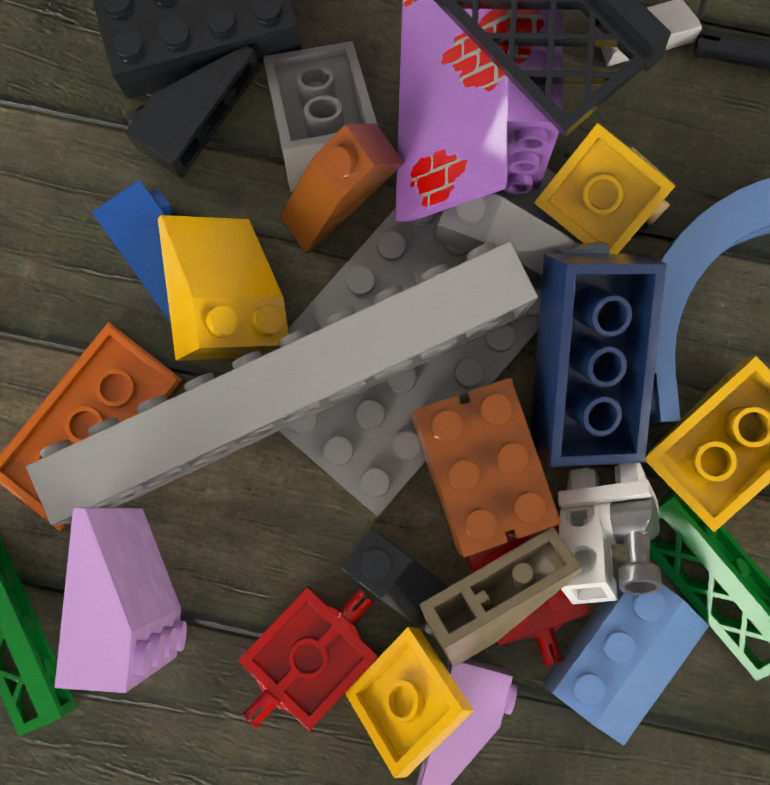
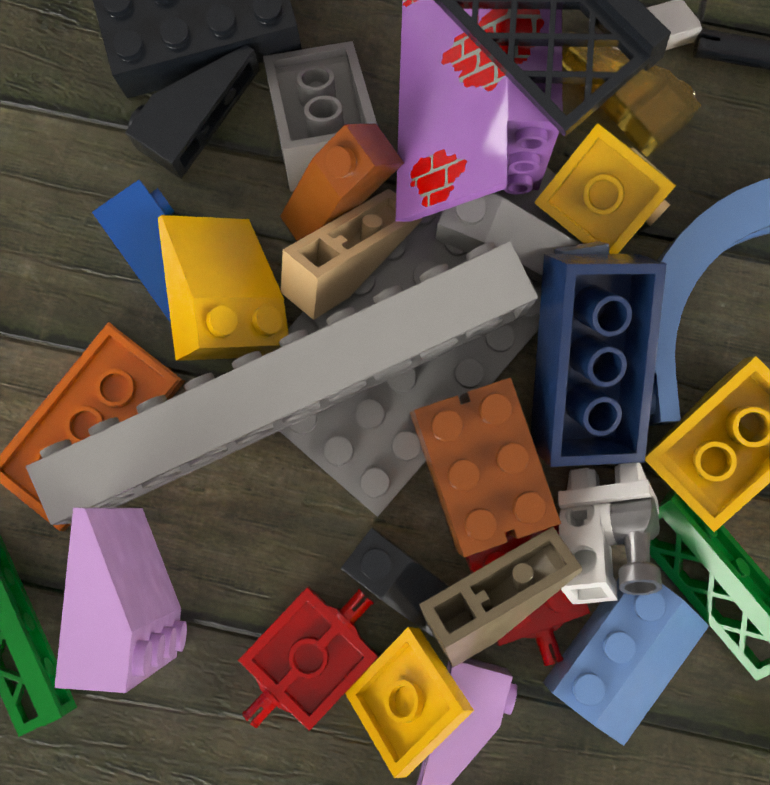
none -> tan slope [281,189,422,320]
none -> clear yellow slope [562,31,702,157]

